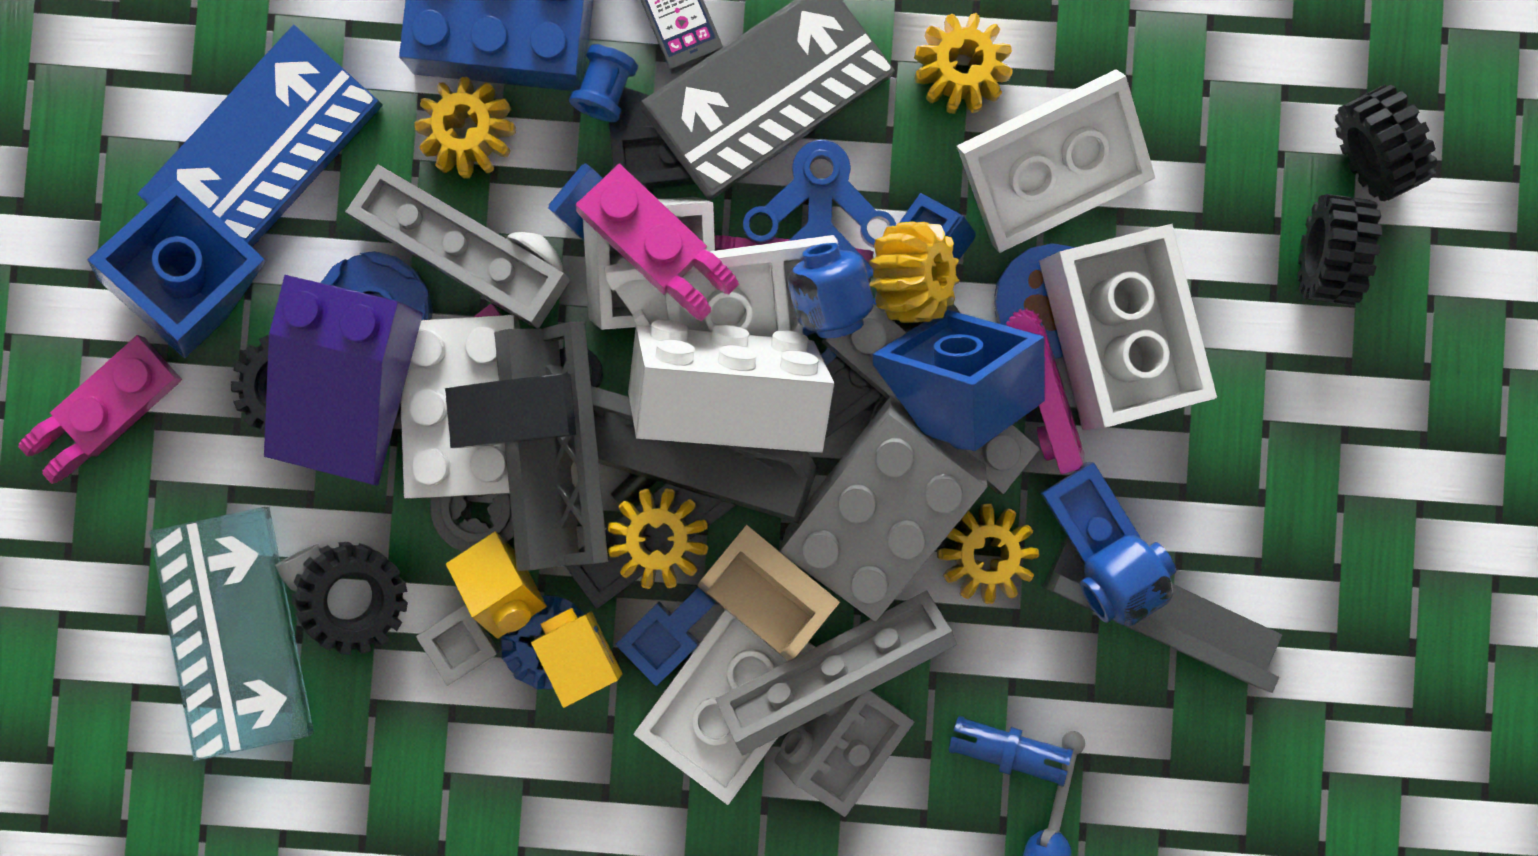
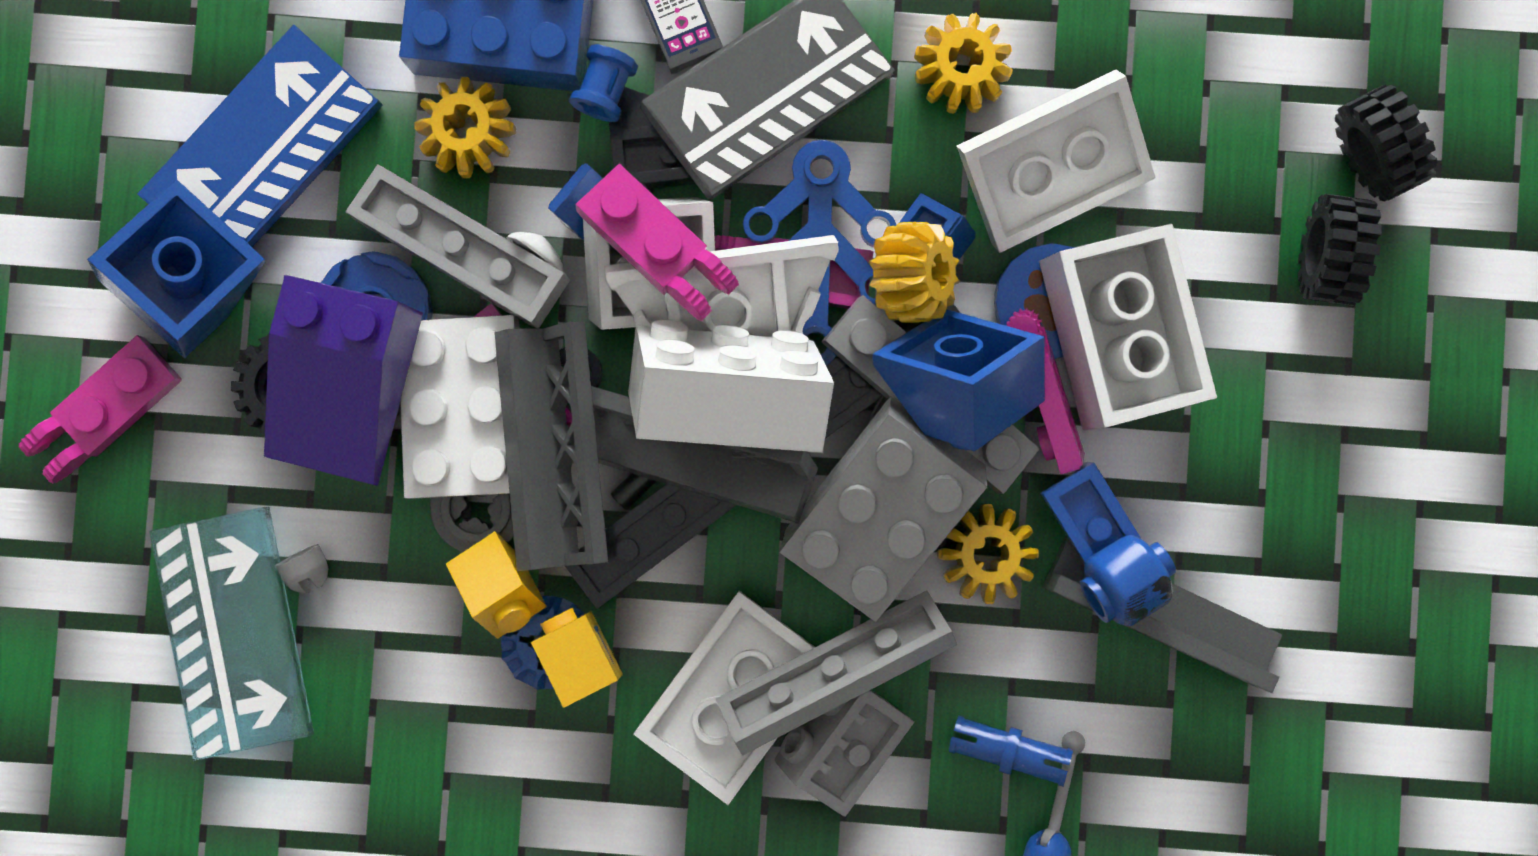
black tyre [292,542,408,655] -> none
light grey plate [416,604,500,686] -> none
black slope [445,374,576,448] -> none
yellow gear [608,488,708,589] -> none
blue plate [615,587,716,686] -> none
tan panel [697,525,840,661] -> none
blue head [788,243,873,339] -> none

